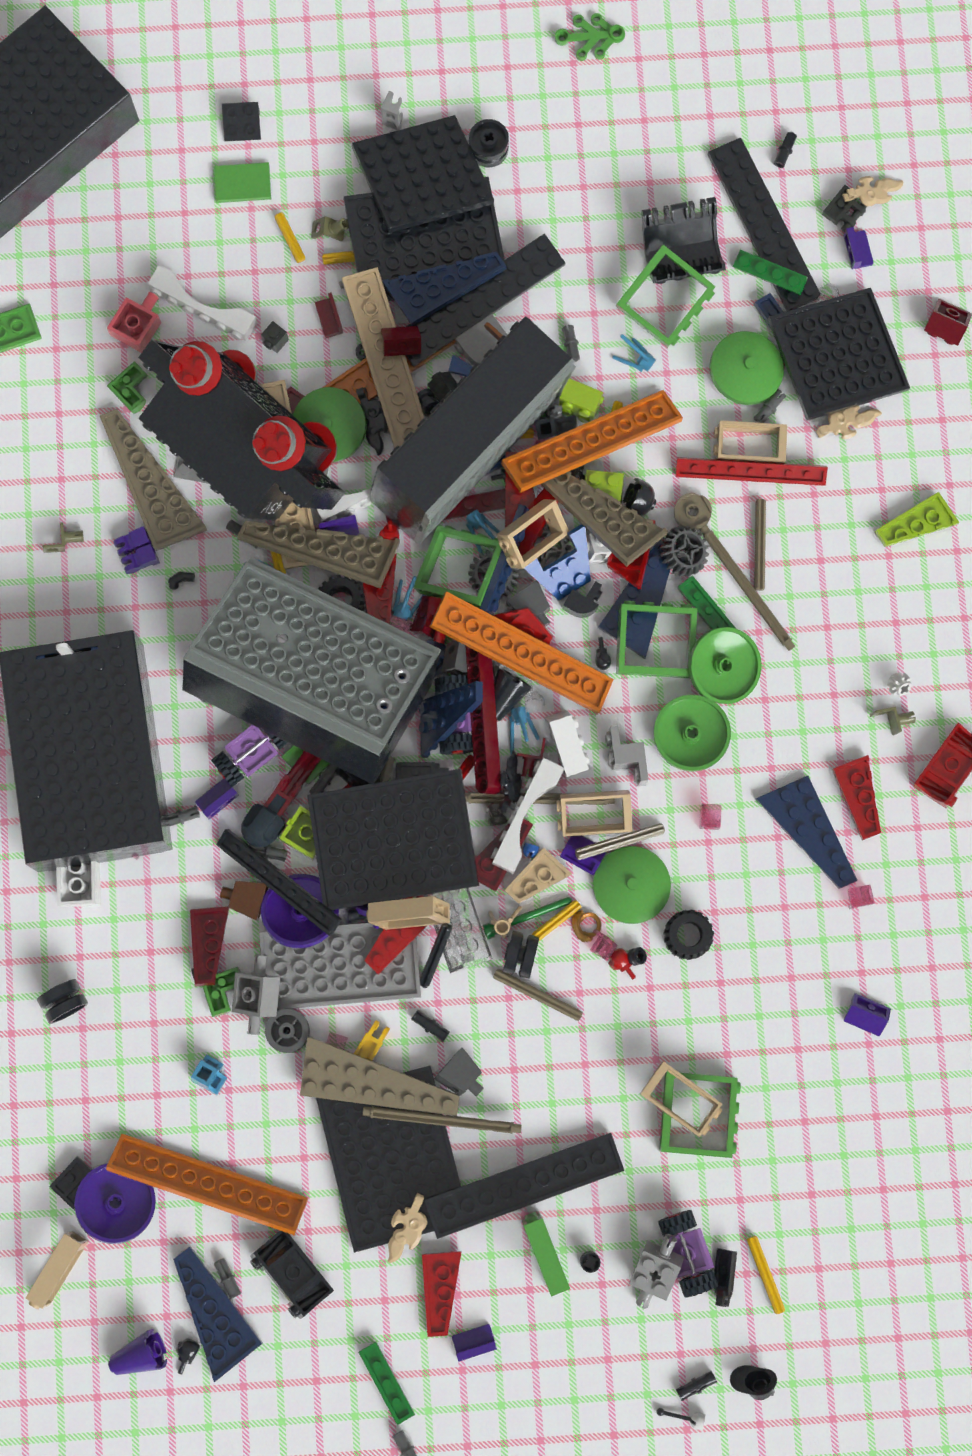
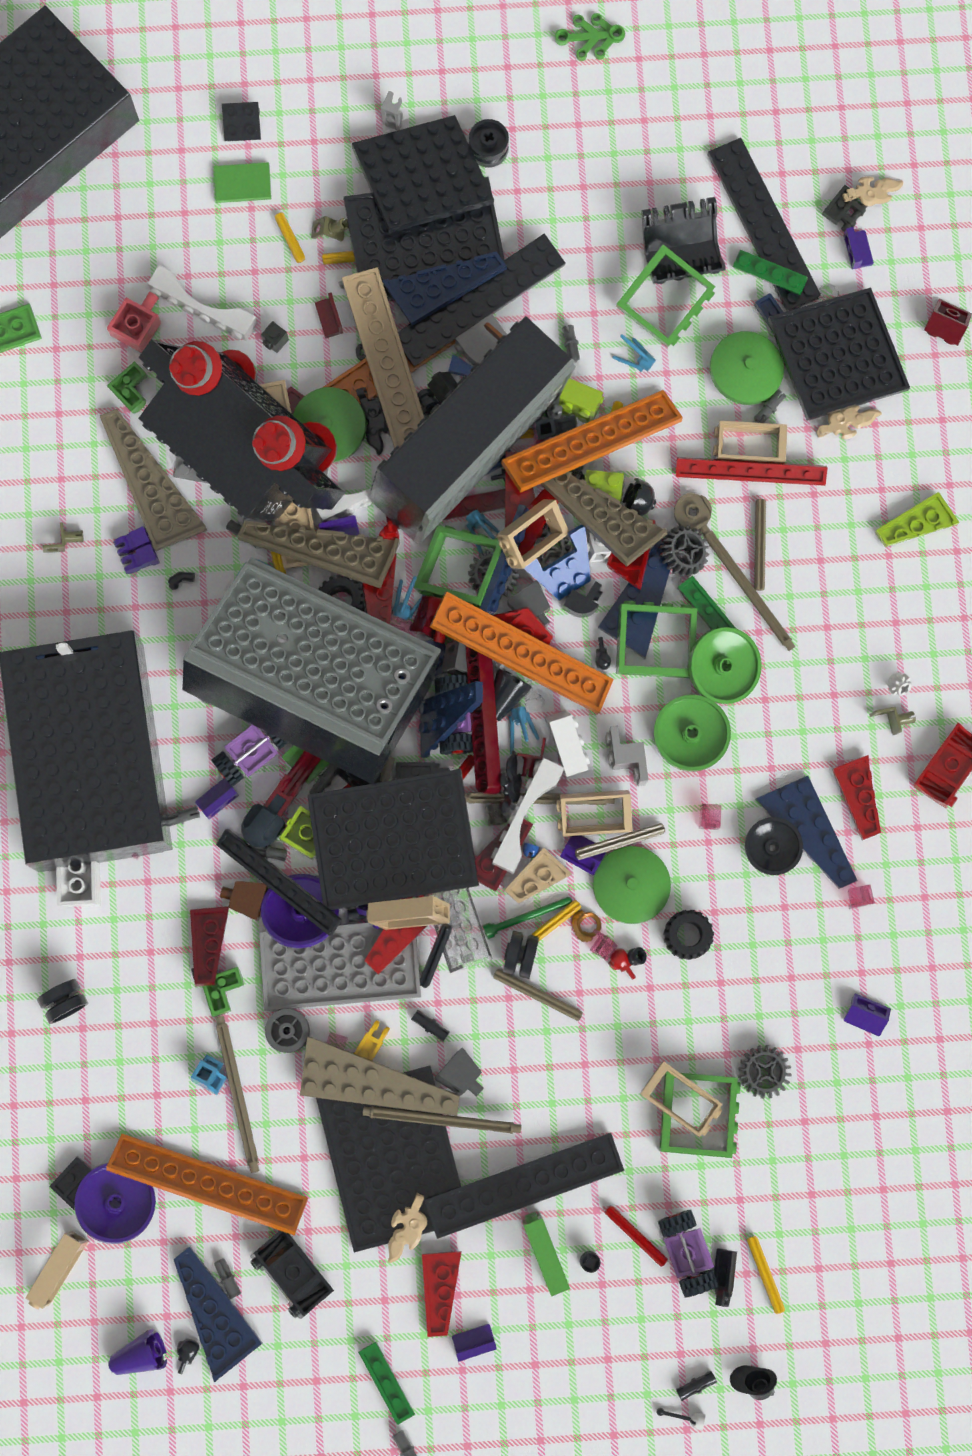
light grey brick [232,954,280,1035] -> none
dark red panel [381,326,421,356] -> none
tan plant [488,906,522,938] -> none
light grey brick [629,1234,684,1309] -> none
black axle [774,132,797,168] -> none
none -> dark tan piece [215,1016,259,1173]
none -> red axle [605,1205,668,1267]
none -> dark grey gear [738,1045,792,1099]
none -> black dish [744,817,803,875]

